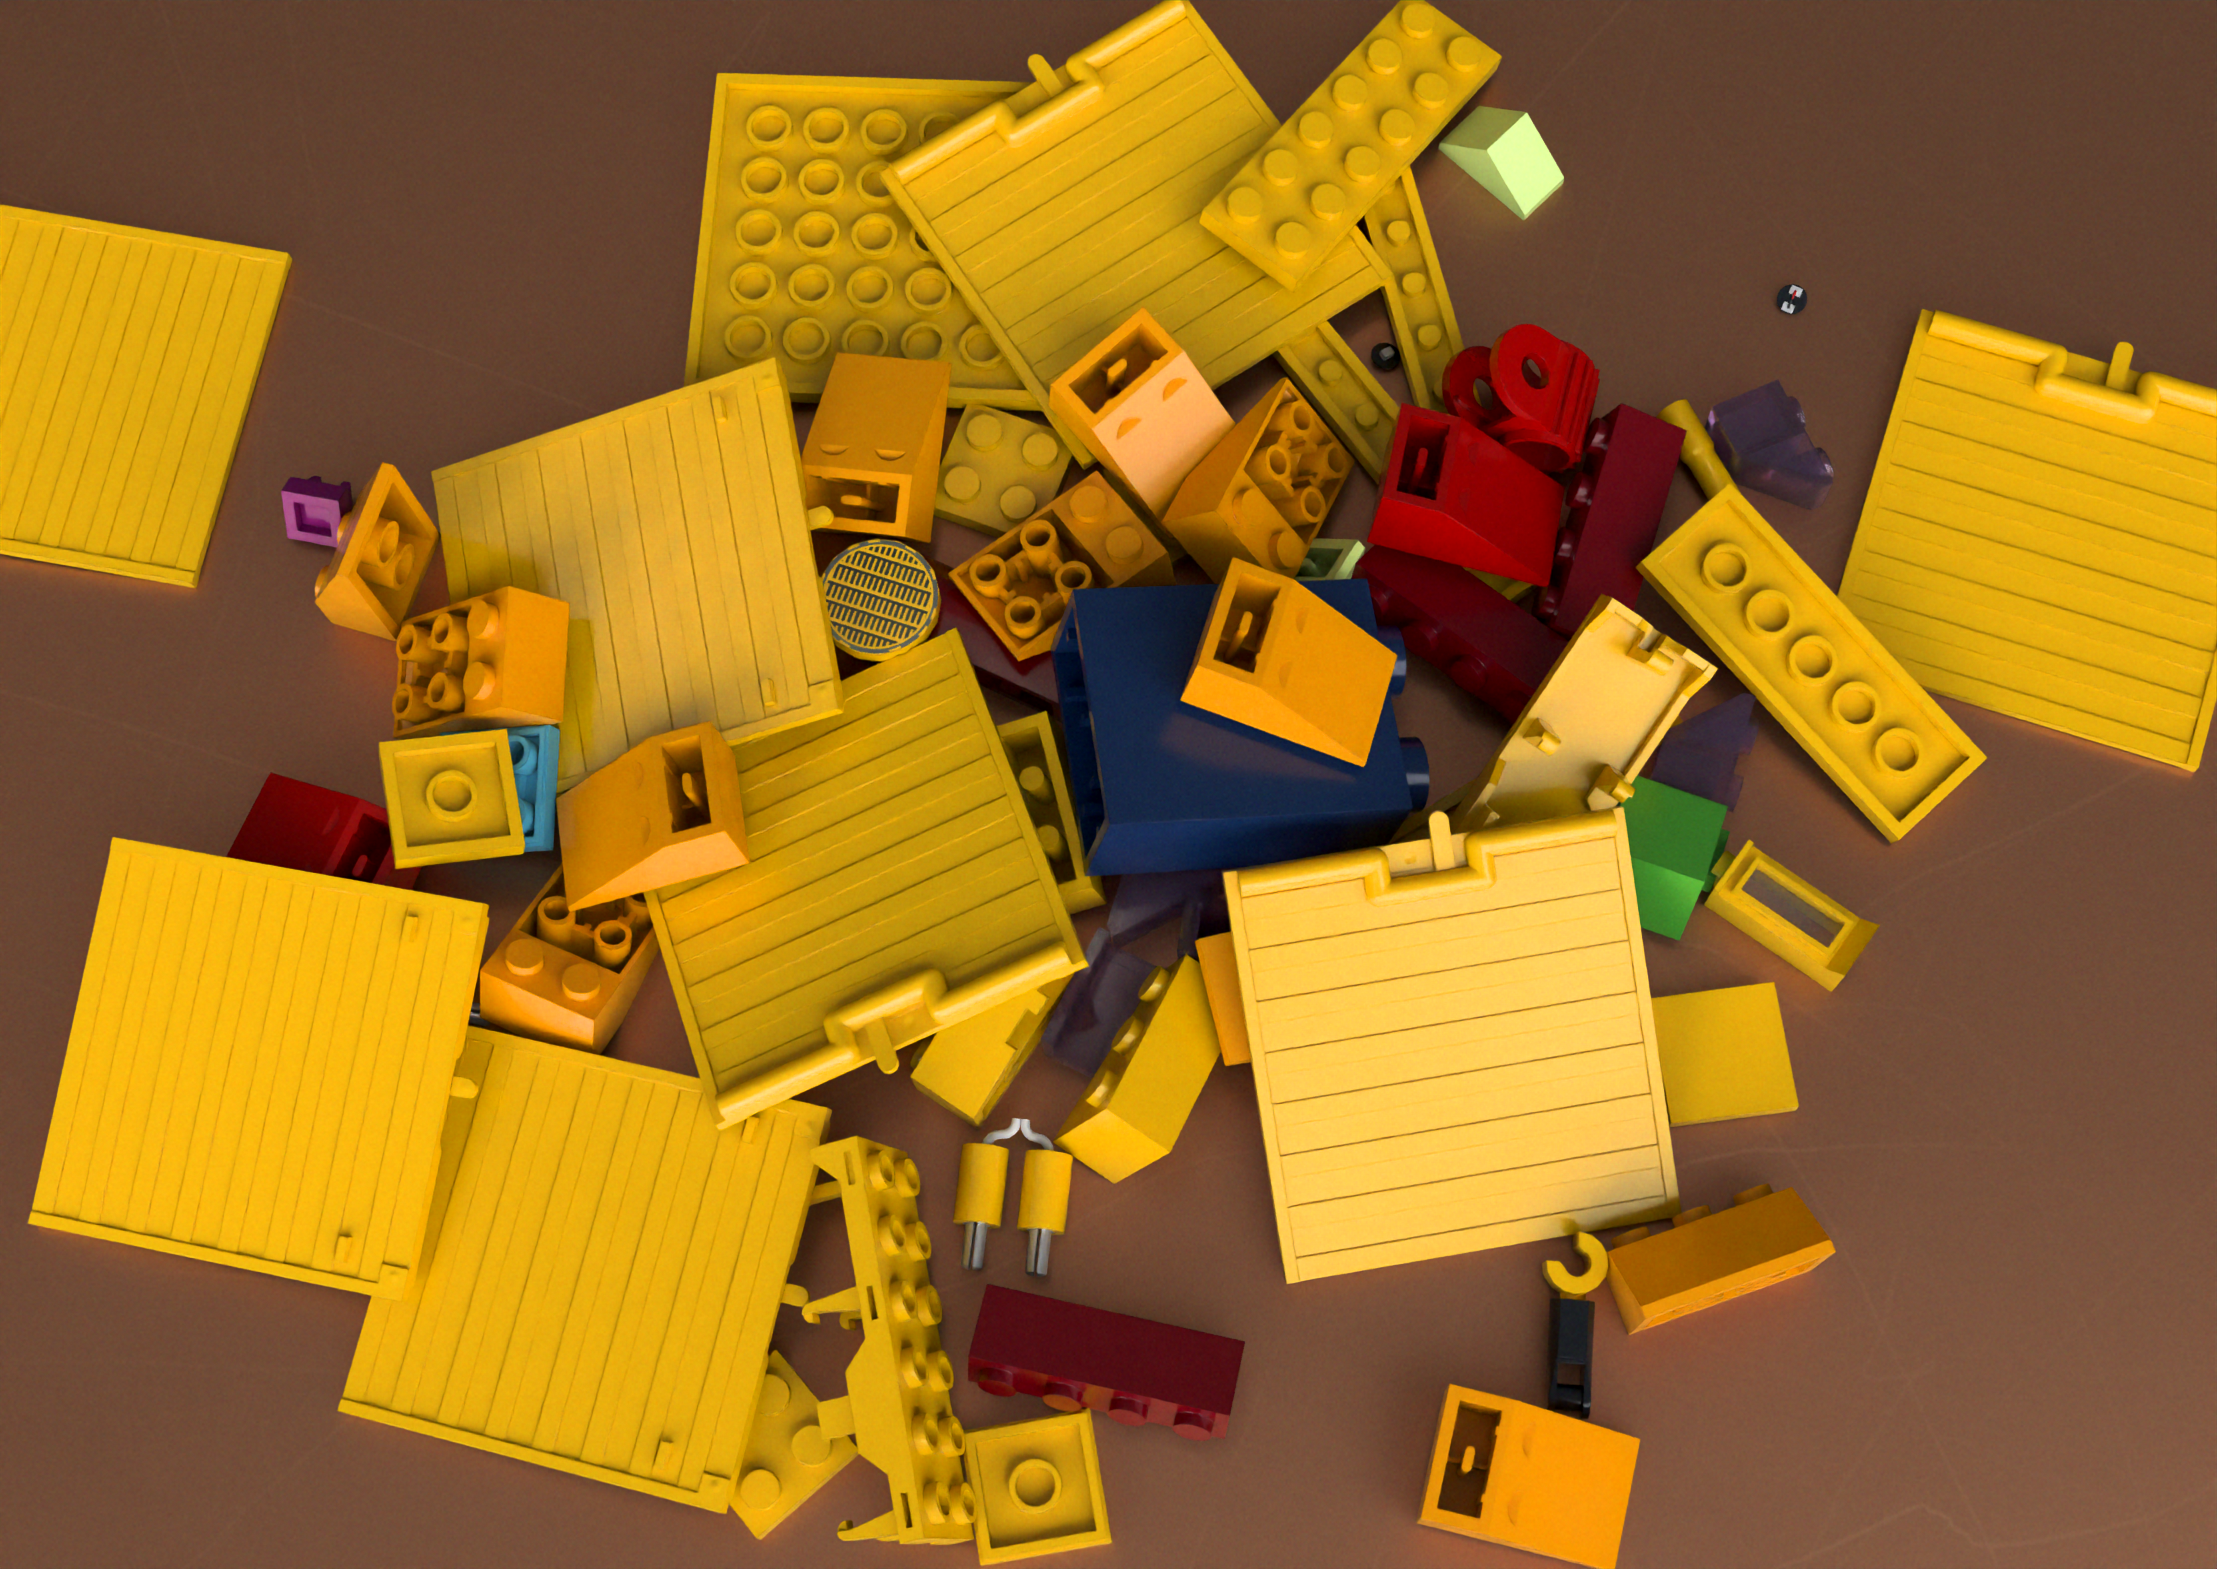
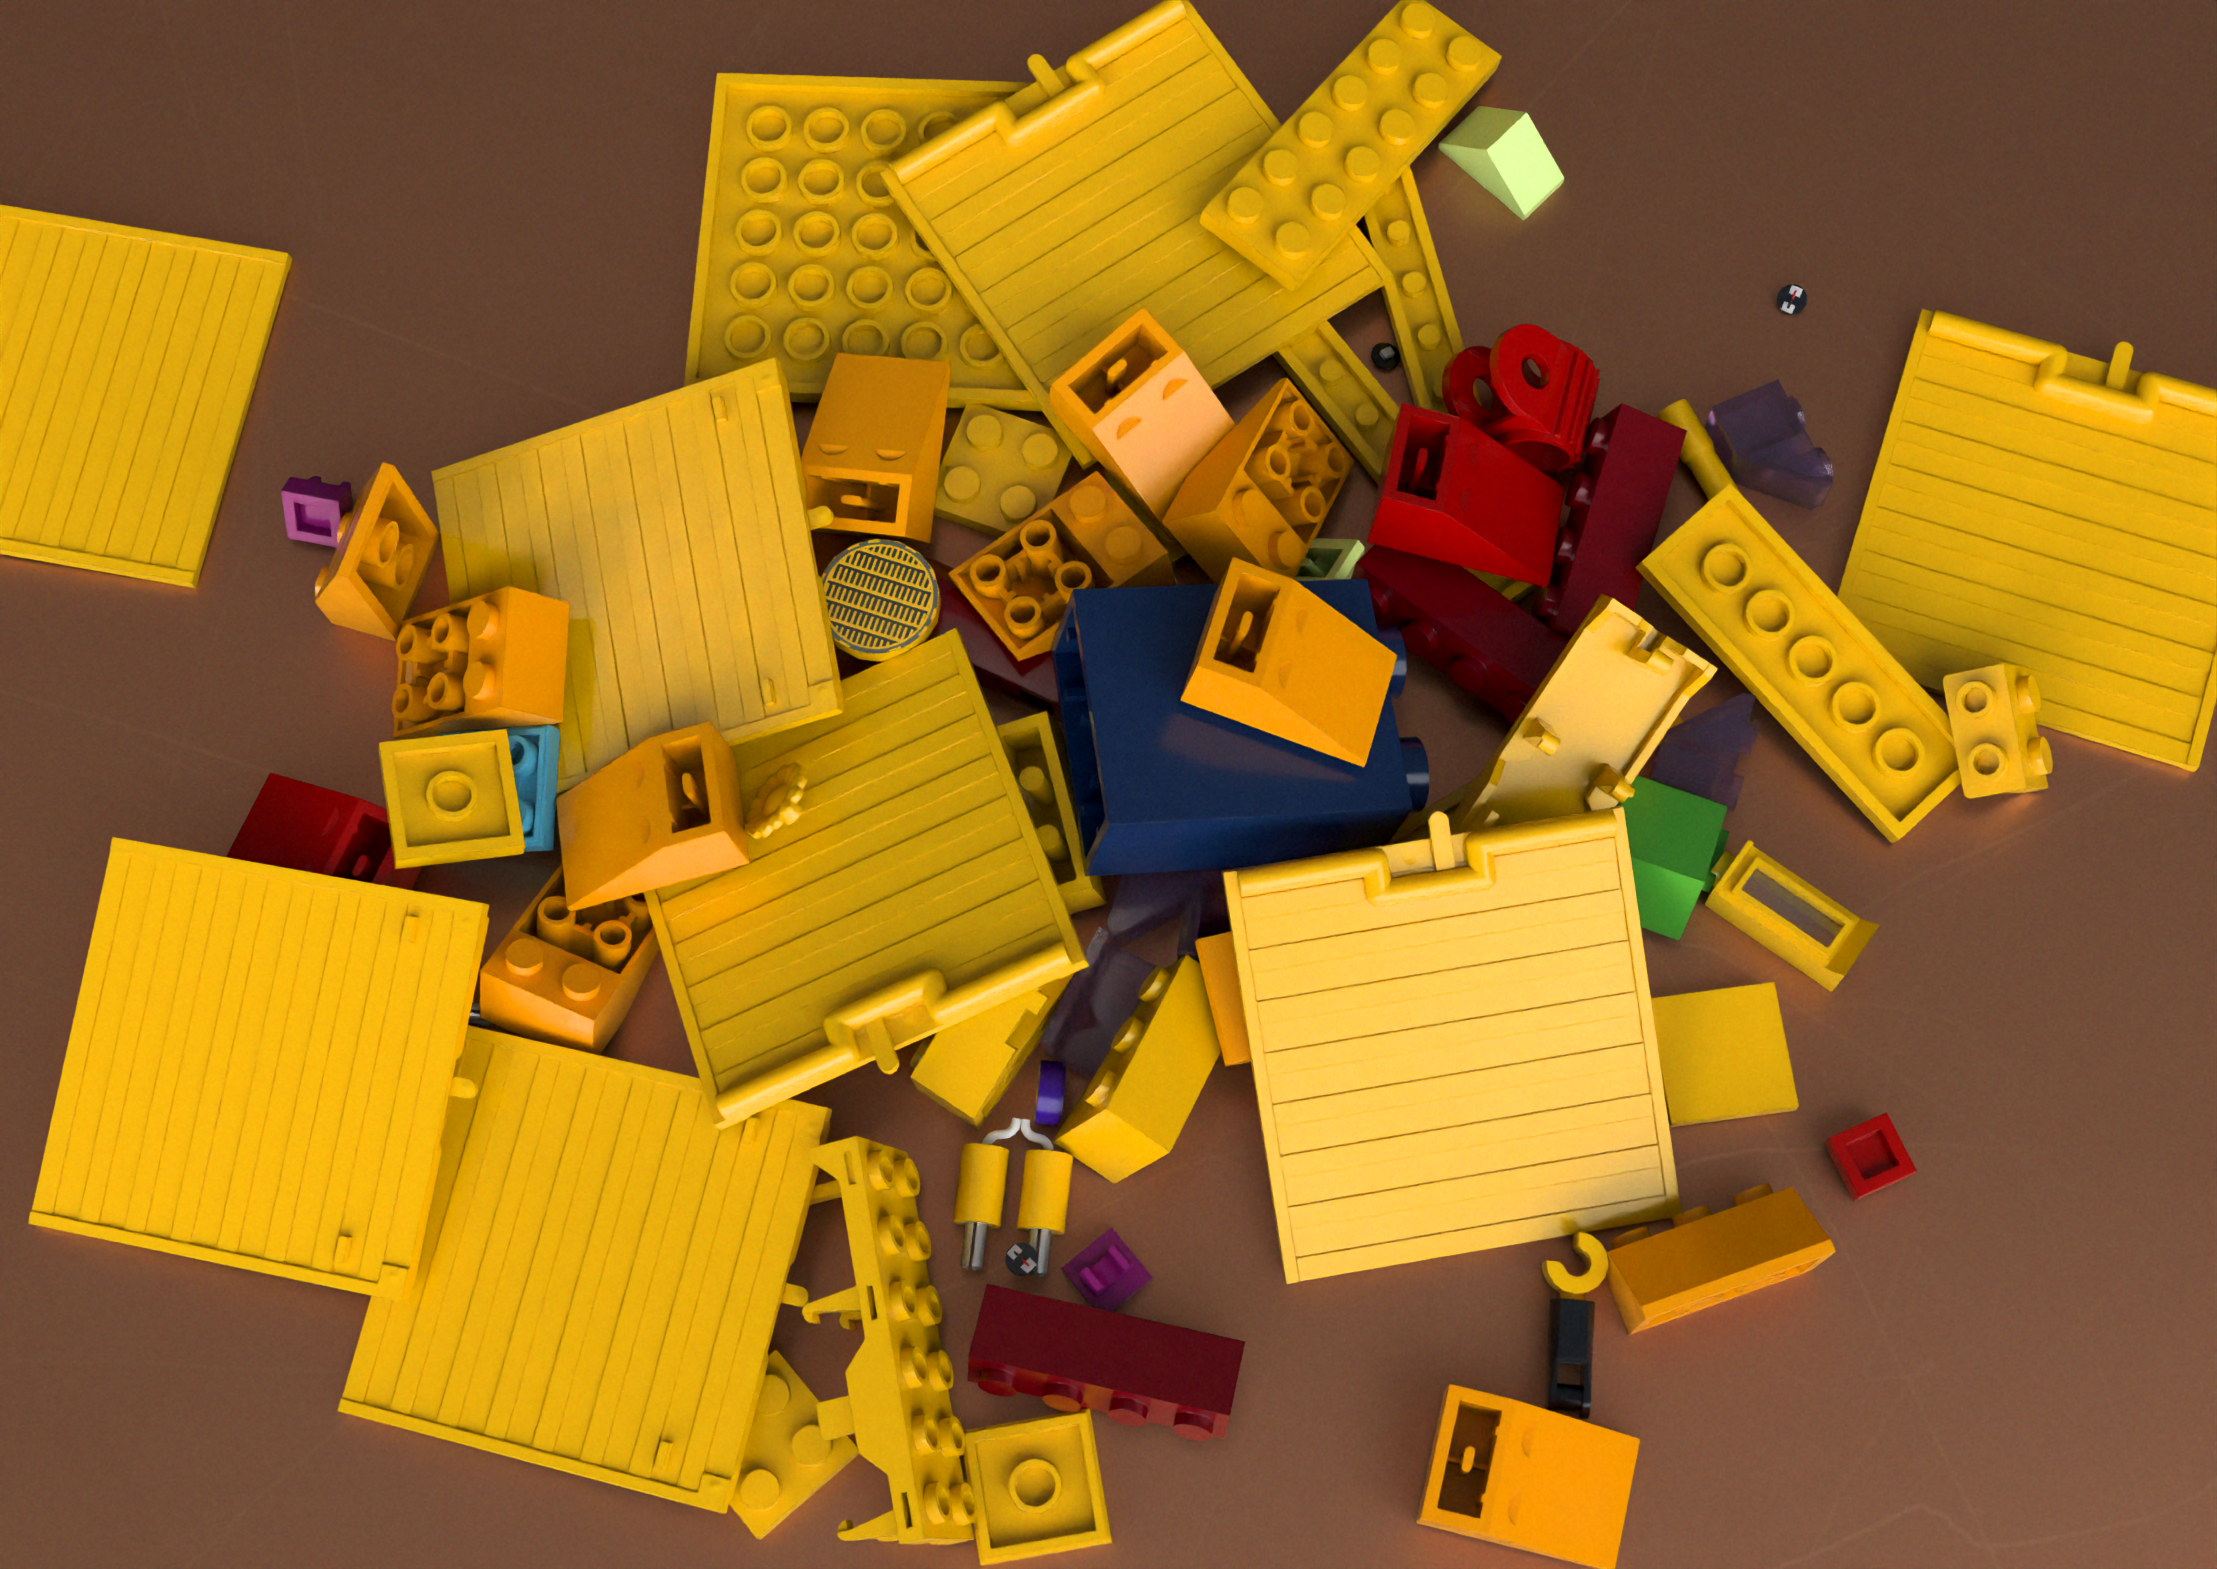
none -> yellow piece [744,761,808,840]
none -> black piece [1005,1243,1038,1276]
none -> dark purple tile [1034,1060,1066,1126]
none -> magenta tile [1061,1227,1153,1312]
none -> red plate [1824,1112,1917,1201]
none -> yellow bracket [1943,663,2053,799]

